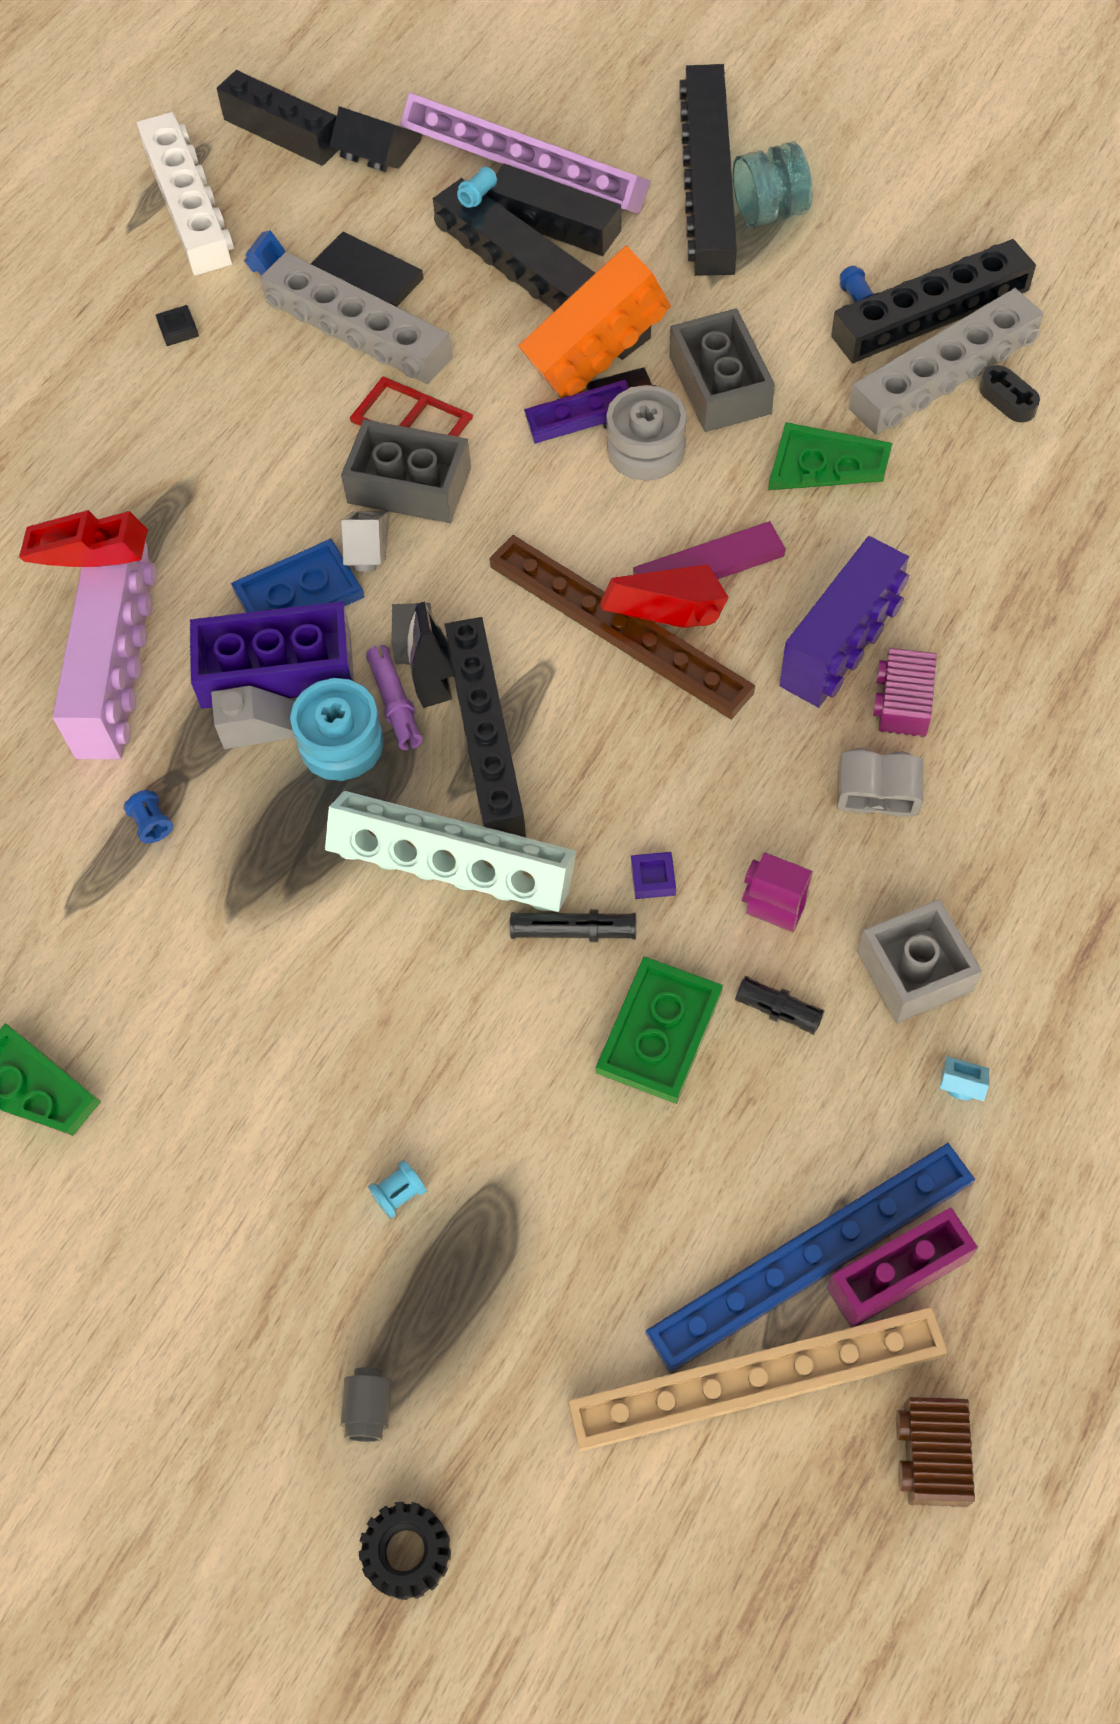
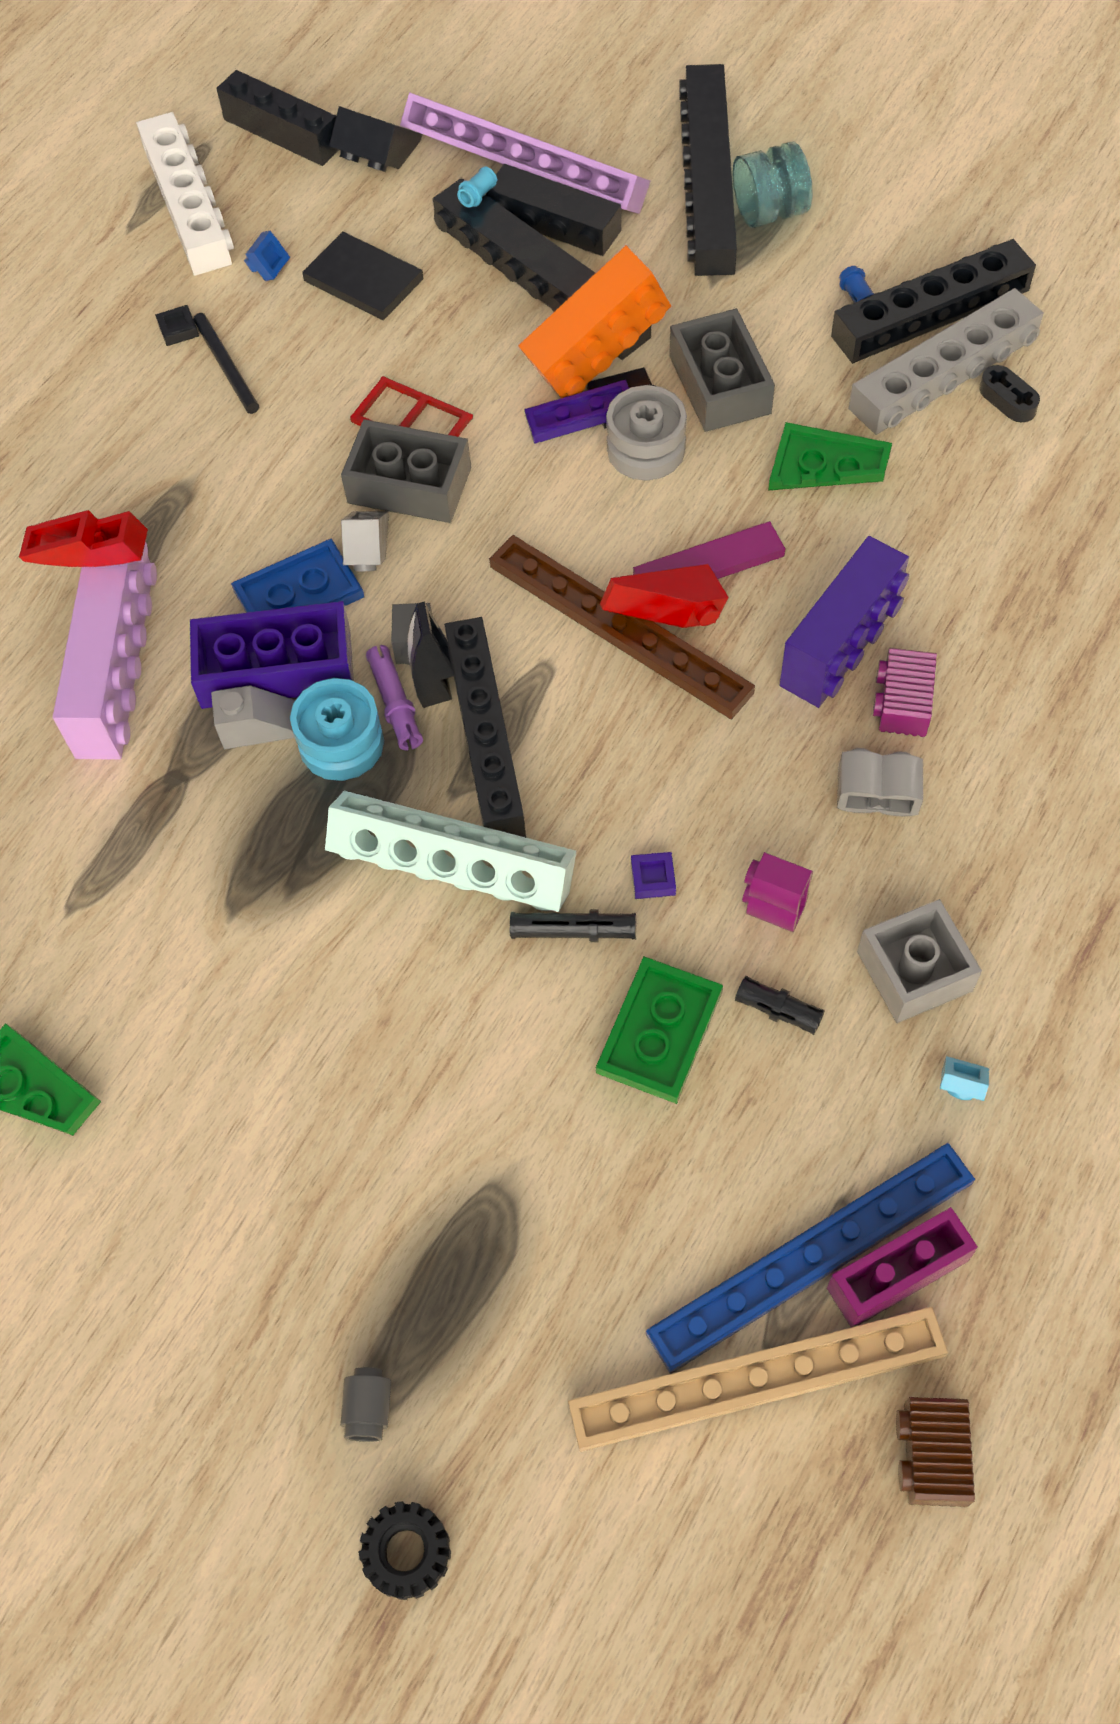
blue bush [123,790,173,843] -> none
light grey brick [261,252,452,385] -> none
medium azure bush [367,1160,427,1219] -> none
none -> black bar [193,313,259,414]

